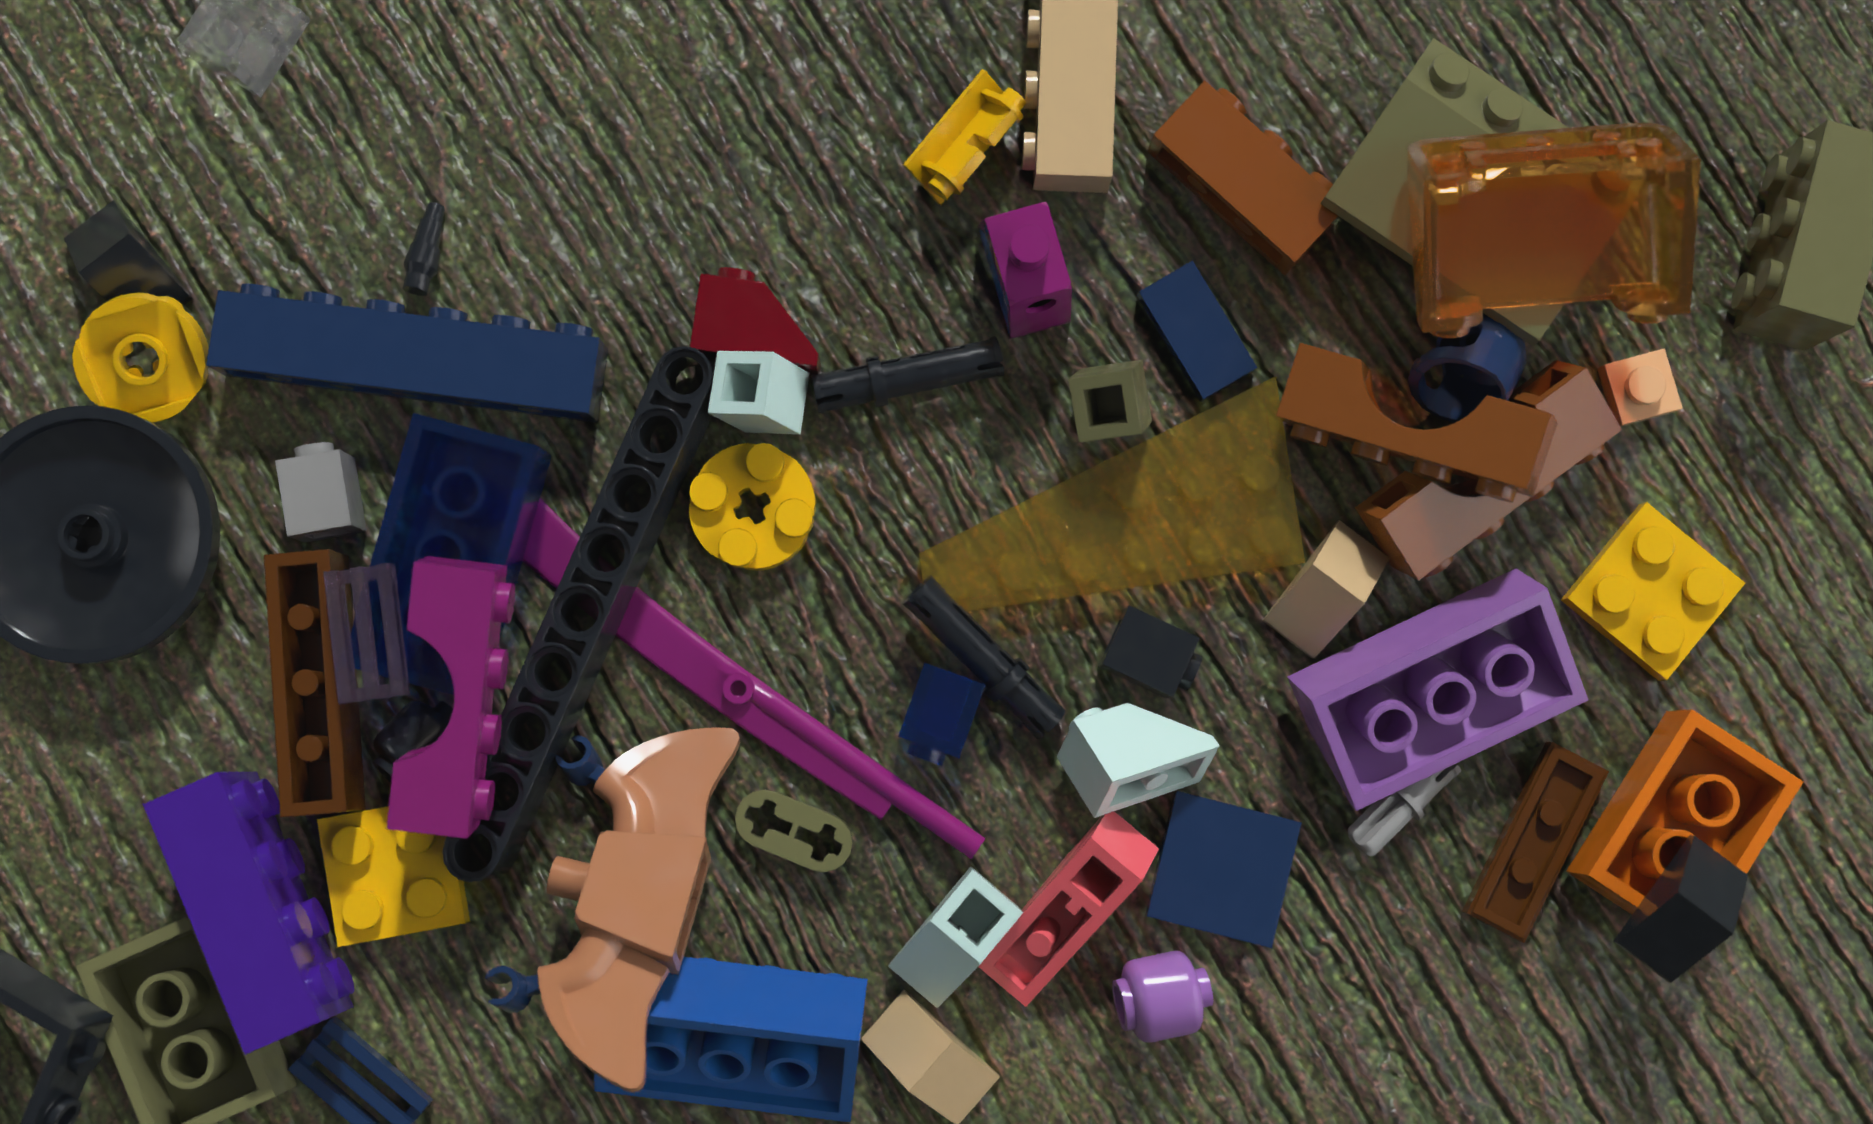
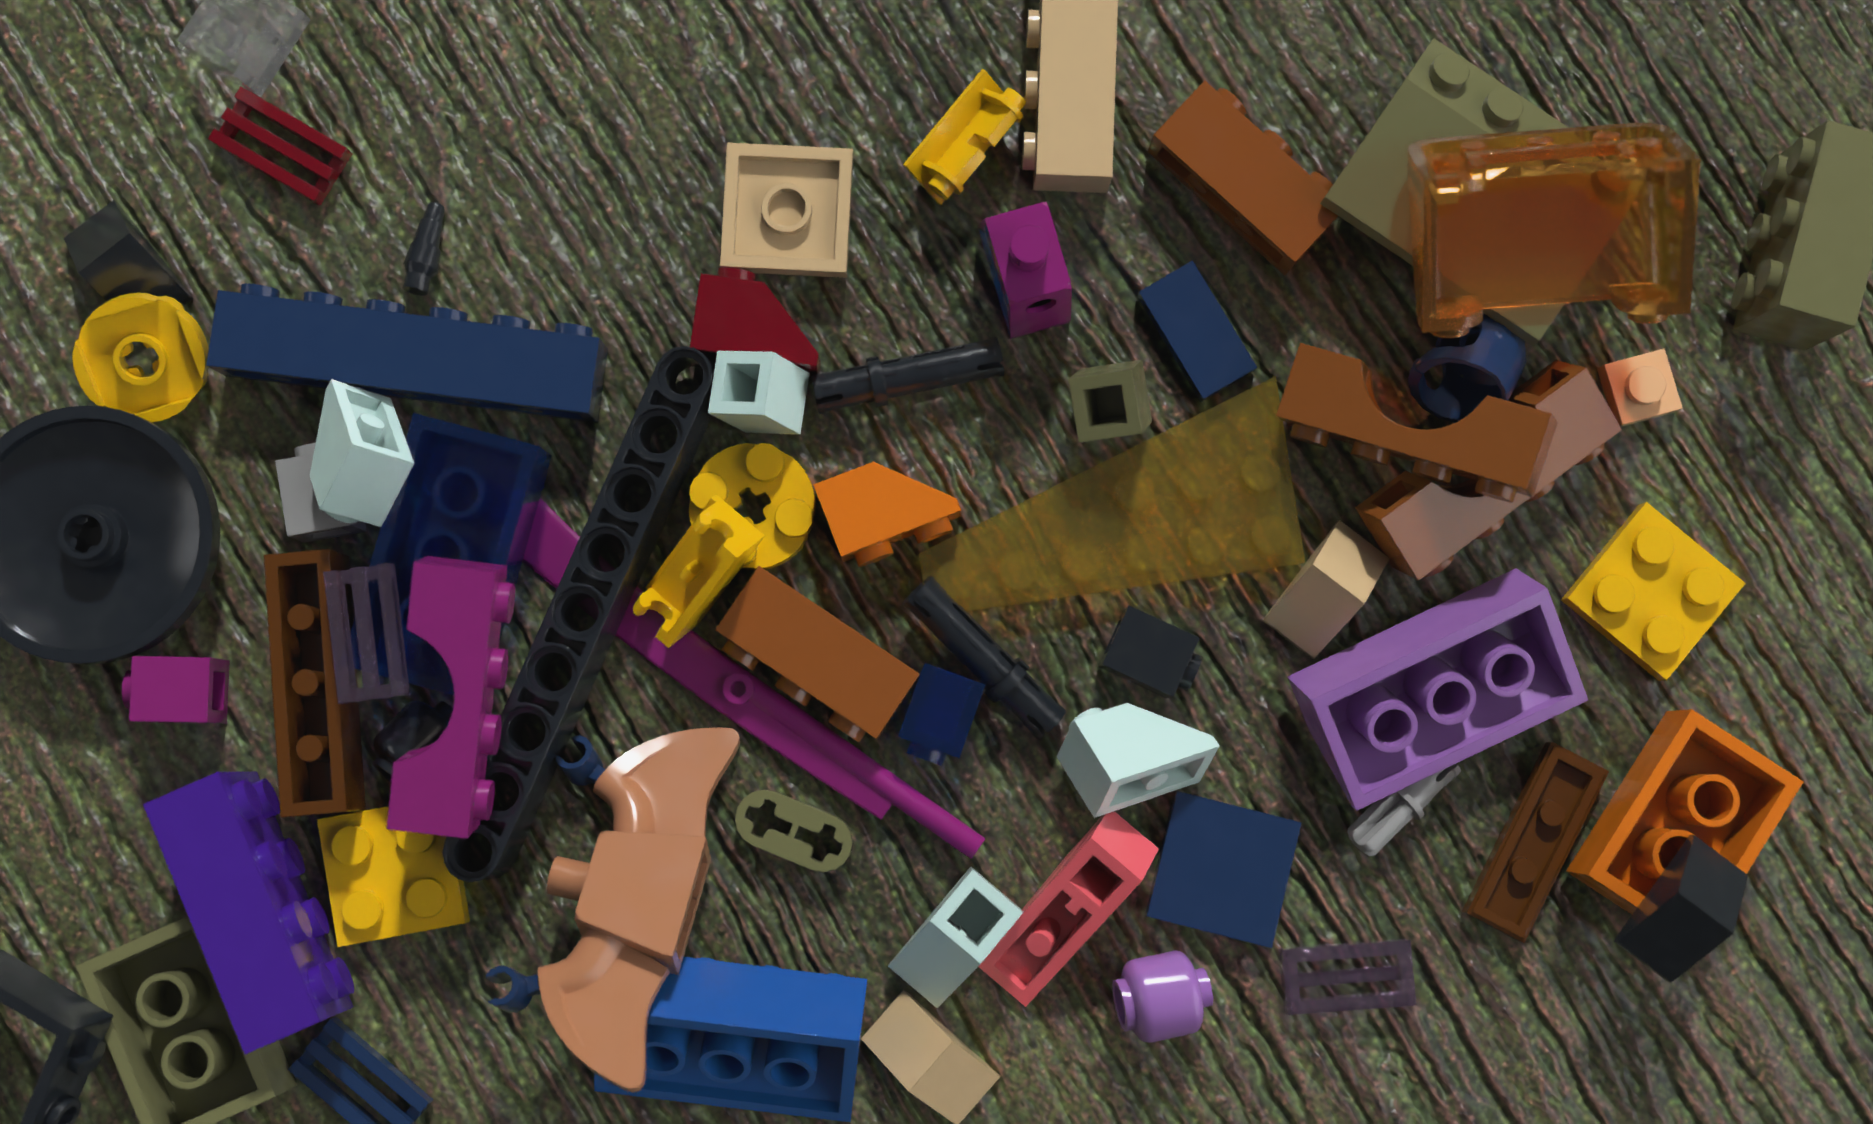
none -> magenta brick [122,656,230,724]
none -> dark red tile [208,86,352,206]
none -> light aqua slope [310,379,414,527]
none -> yellow hinge [633,494,765,648]
none -> dark orange brick [715,566,920,742]
none -> tan plate [720,142,854,278]
none -> orange slope [813,462,961,567]
none -> clear purple tile [1279,939,1416,1015]

